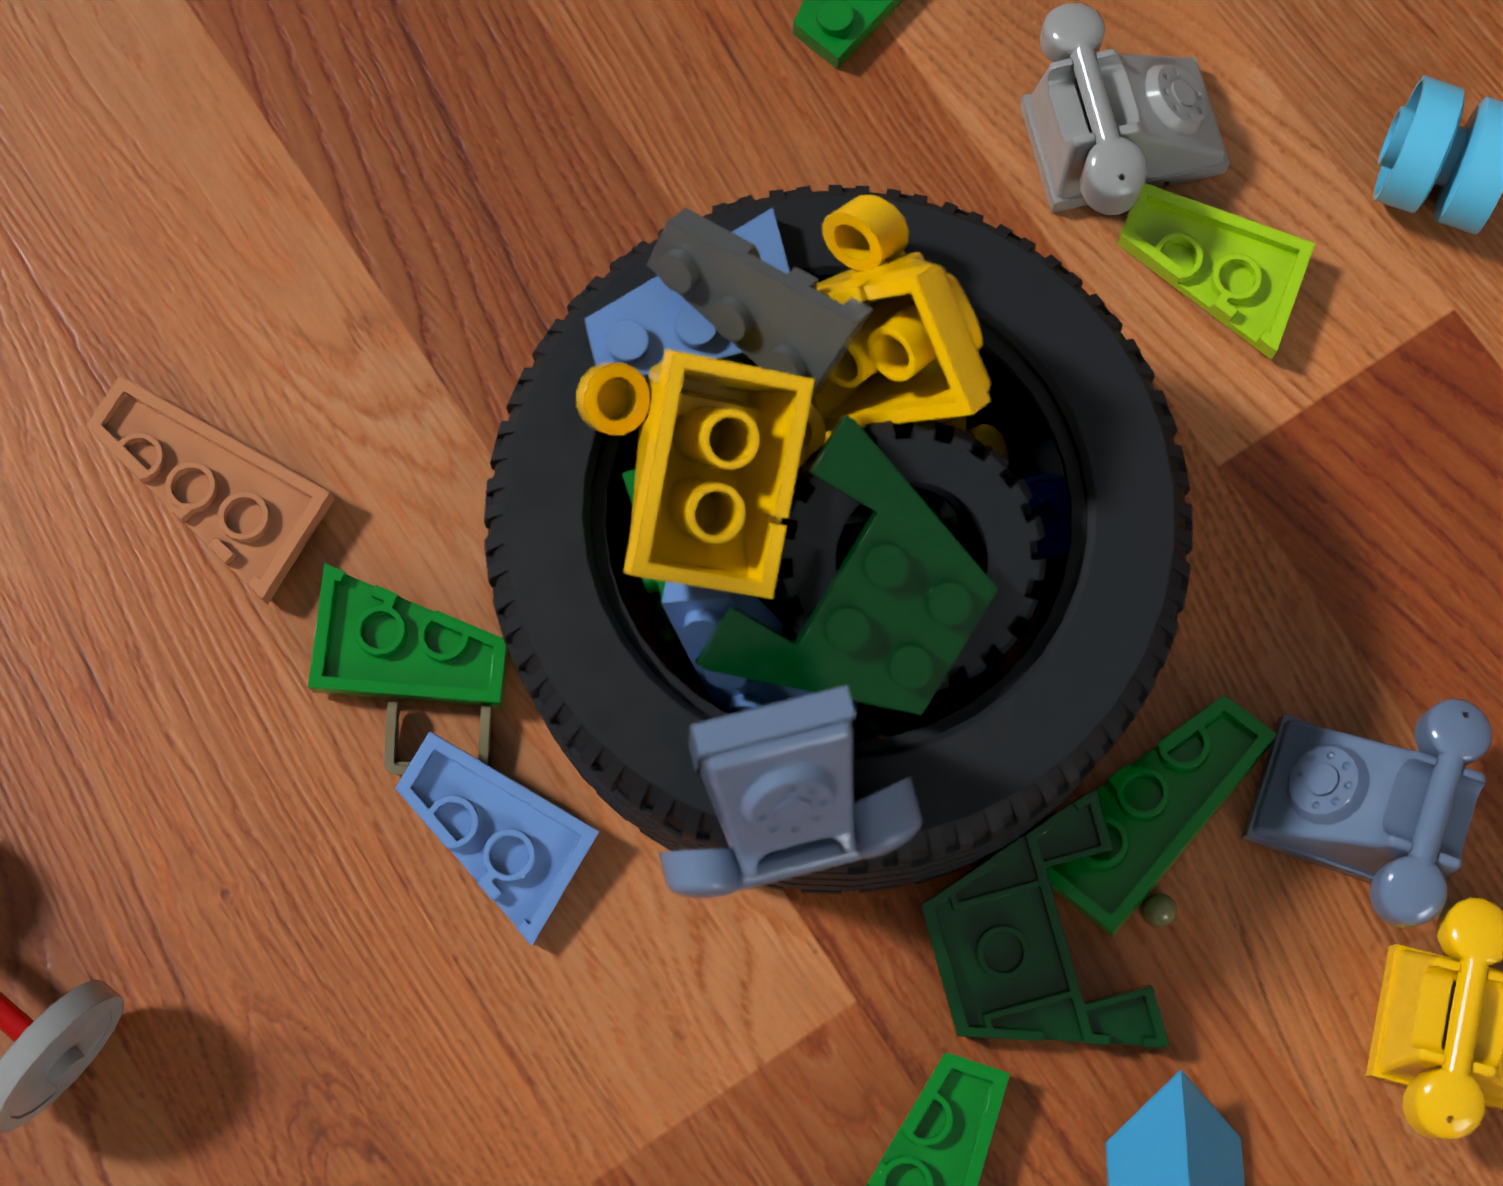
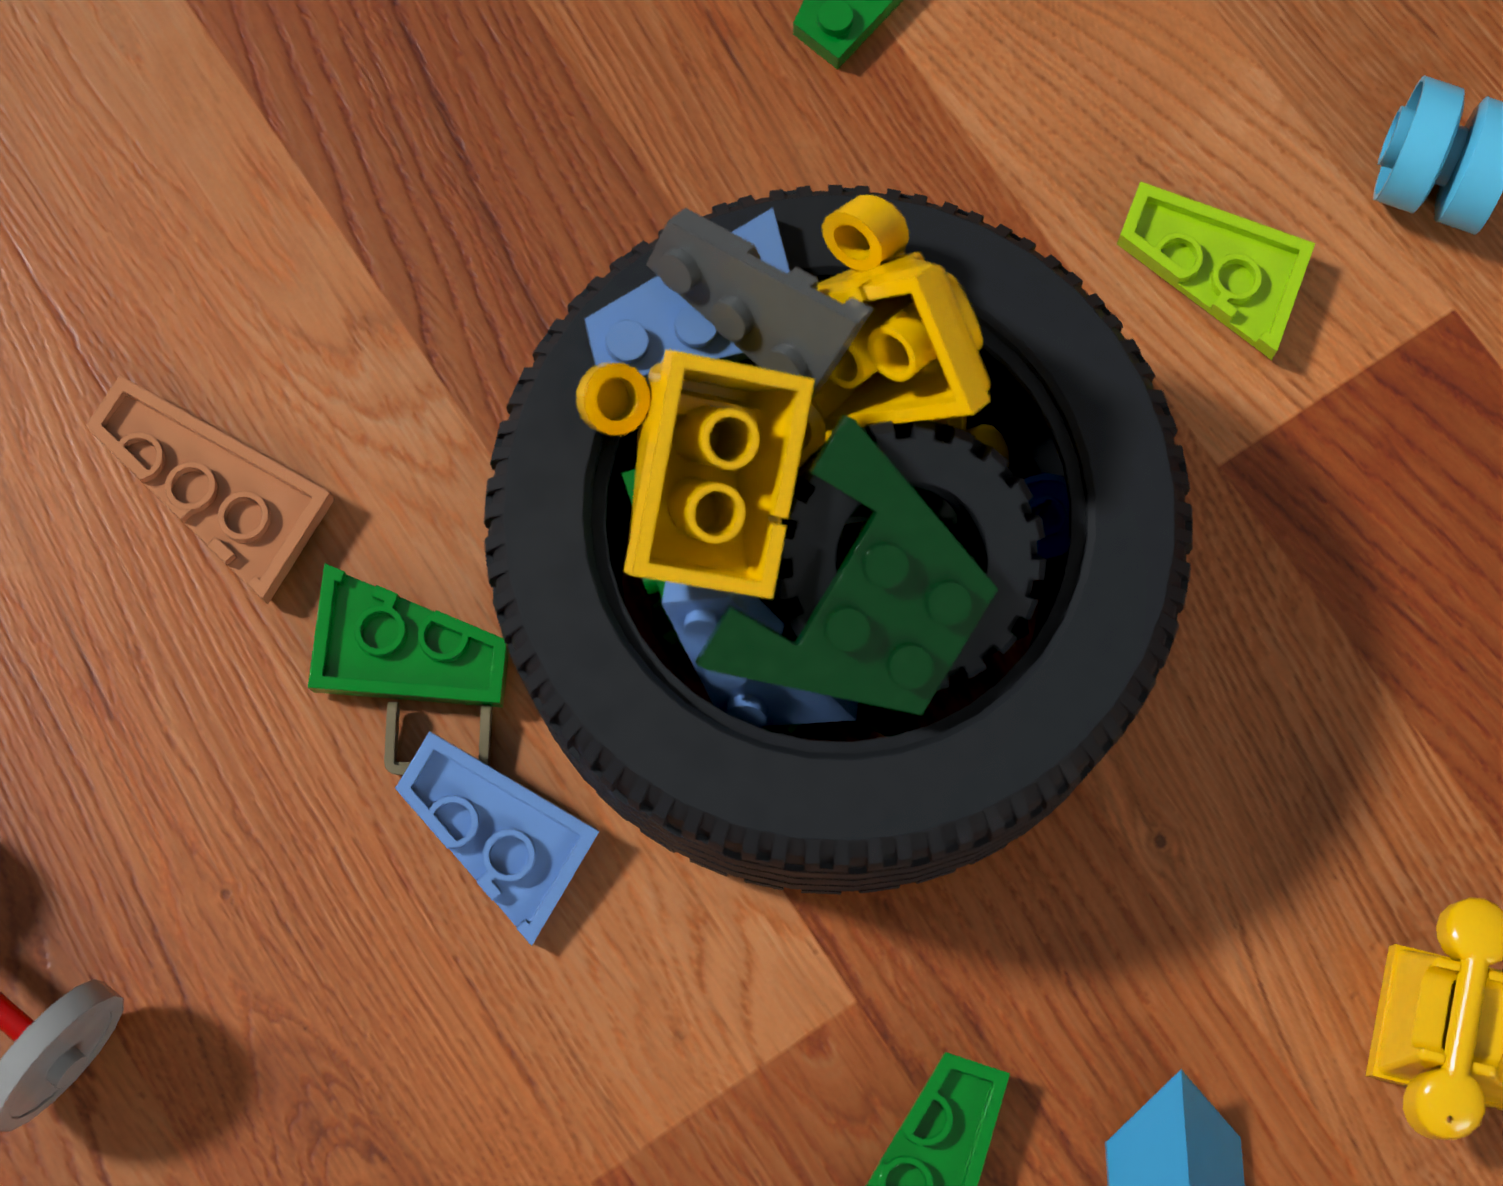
sand blue piece [659,685,922,899] -> none
dark green wing [920,791,1169,1048] -> none
light grey piece [1020,3,1230,215] -> none
green wing [1046,695,1277,938] -> none
olive piece [1141,893,1177,928] -> none
sand blue piece [1241,698,1492,928] -> none

